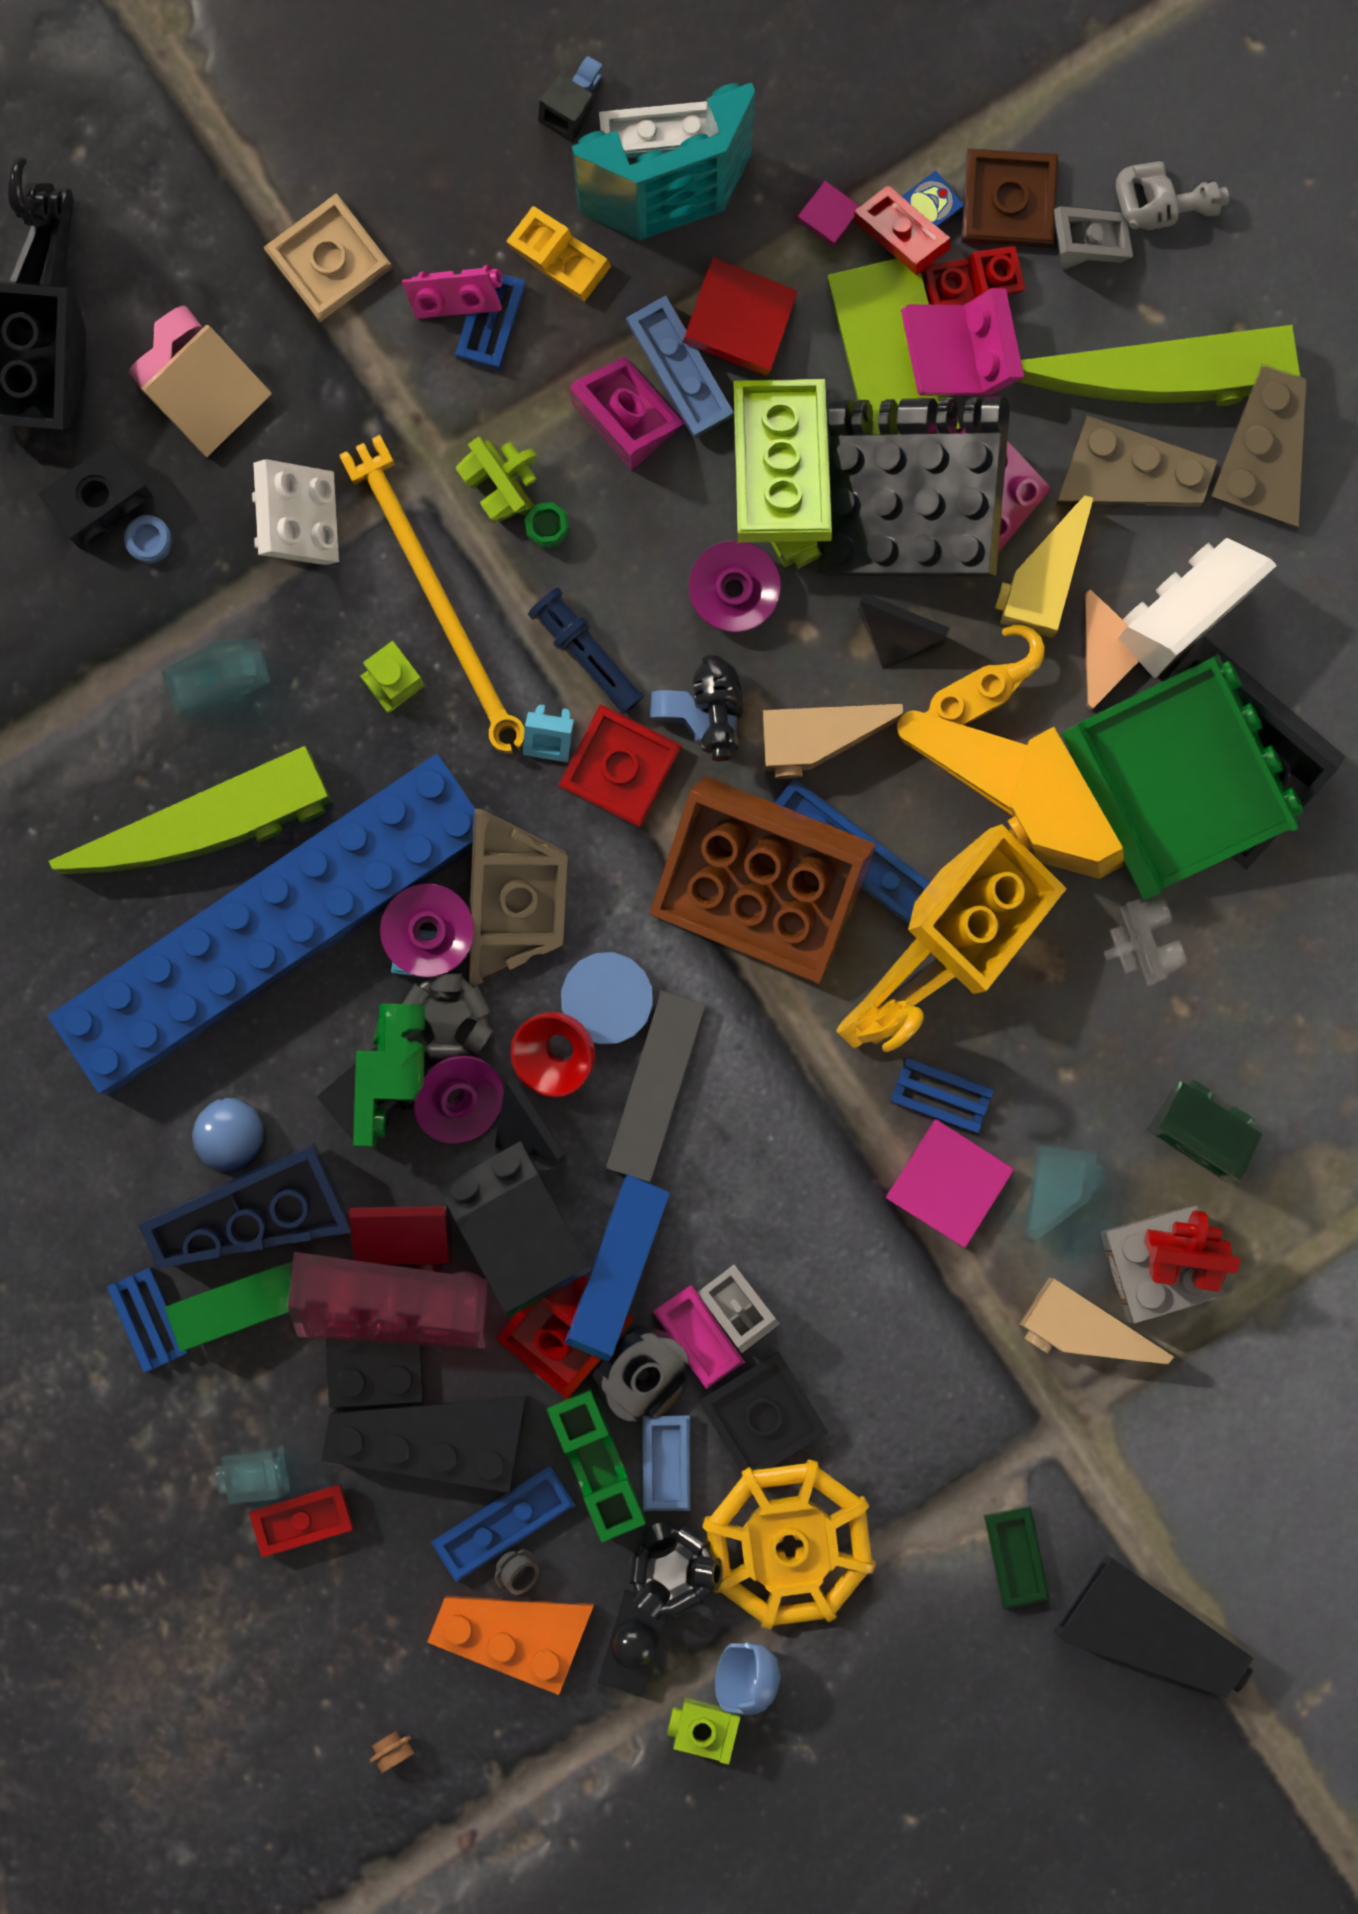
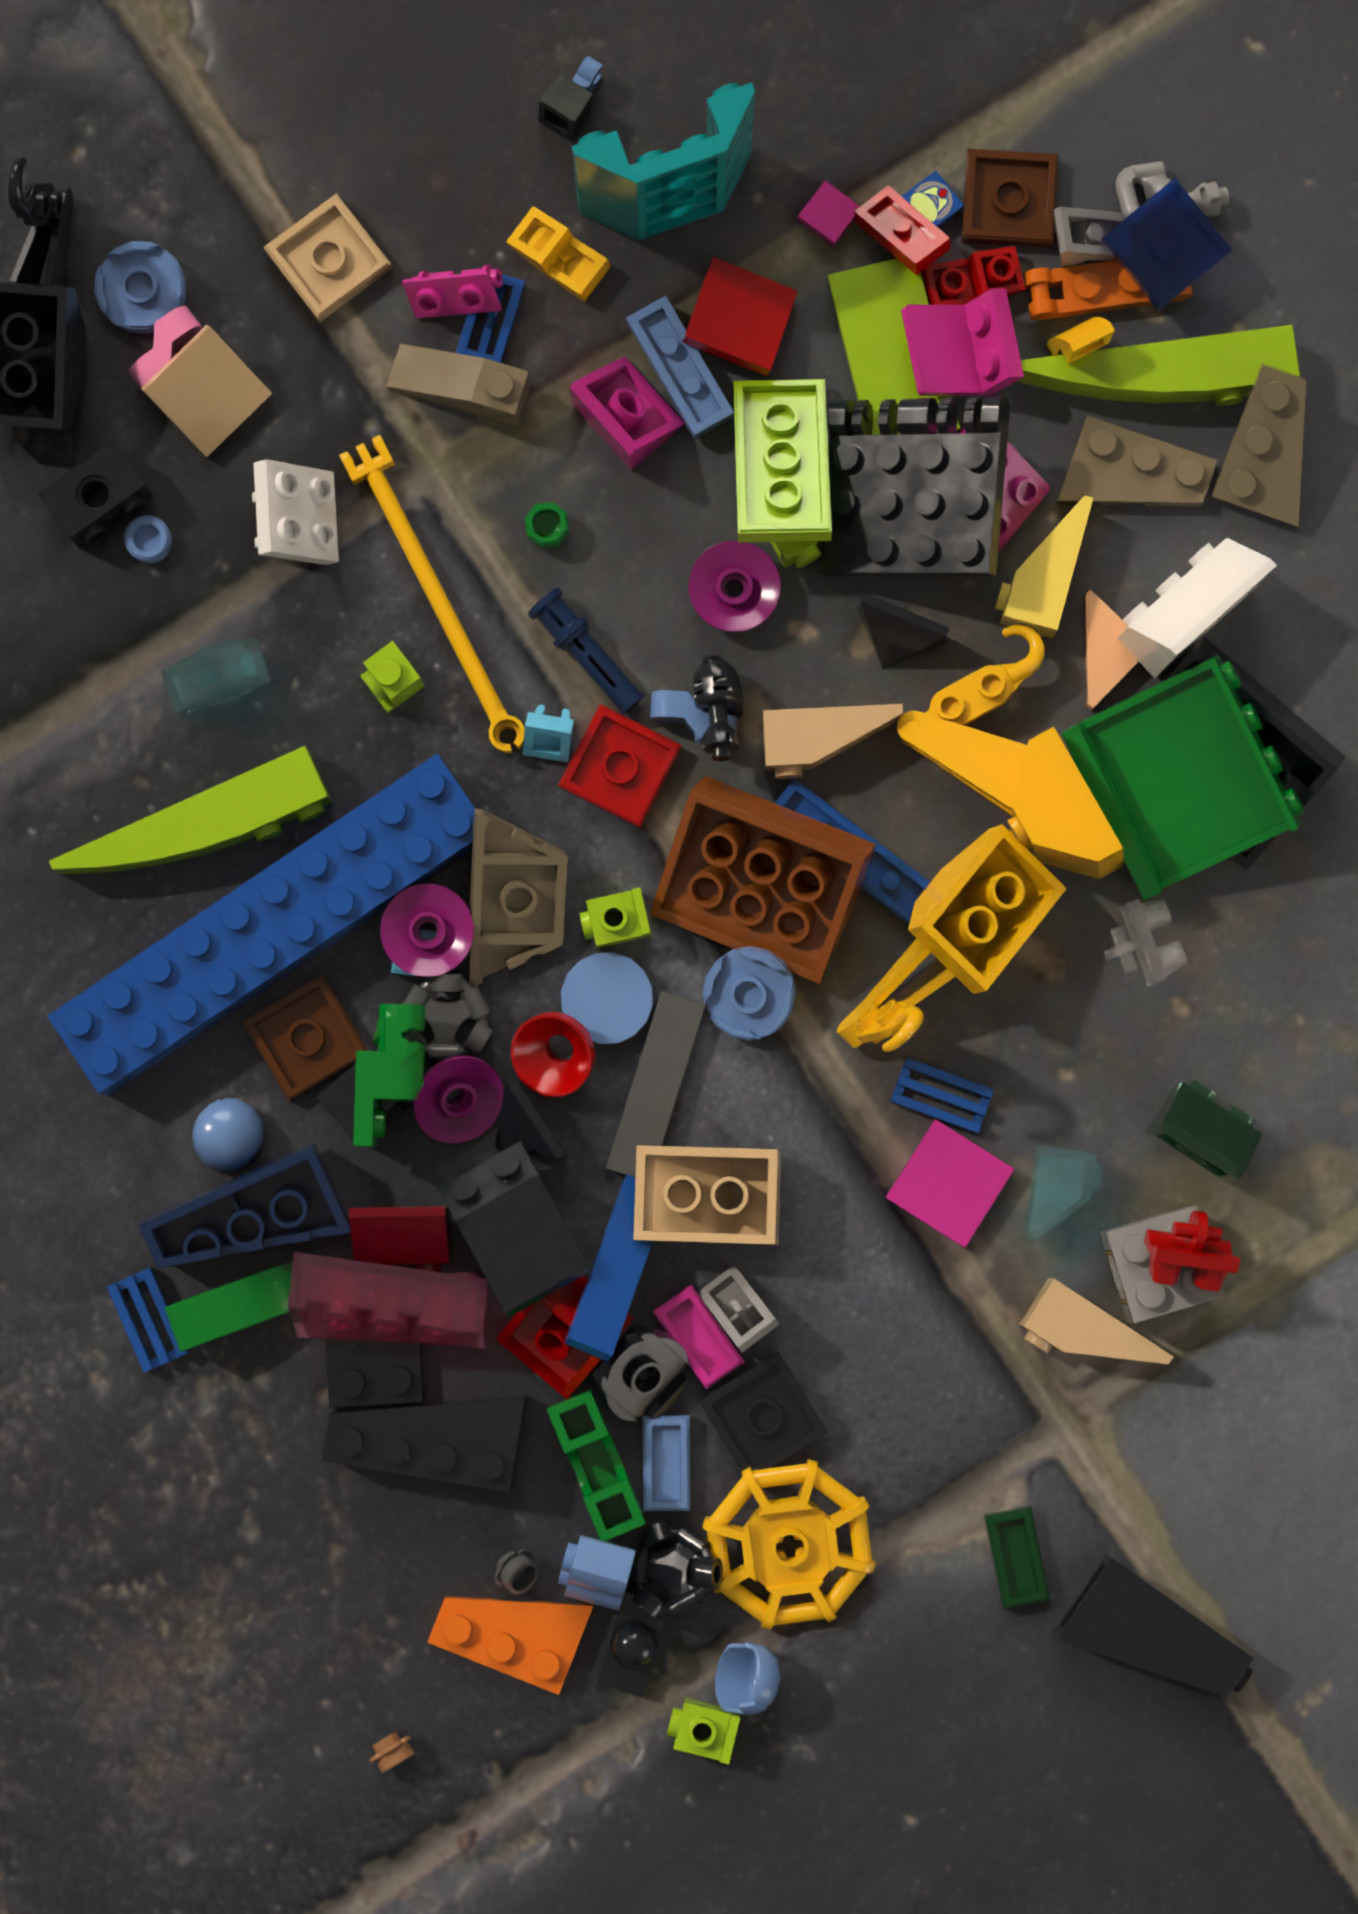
clear light blue slope [216,1444,290,1504] -> none
red plate [249,1483,354,1558] -> none
blue tile [431,1465,576,1582] -> none
lime hips [456,436,538,523] -> none
white tile [599,101,707,158] -> none
none -> medium blue tile [94,241,187,334]
none -> reddish brown tile [242,974,368,1102]
none -> dark tan slope [386,344,531,428]
none -> medium blue brick [557,1535,636,1611]
none -> lime brick [579,887,651,949]
none -> tan slope [633,1145,781,1245]
none -> medium blue tile [703,946,797,1040]
none -> orange plate [1024,249,1193,320]
none -> yellow slope [1046,317,1115,364]
none -> clear blue plate [1101,178,1232,311]

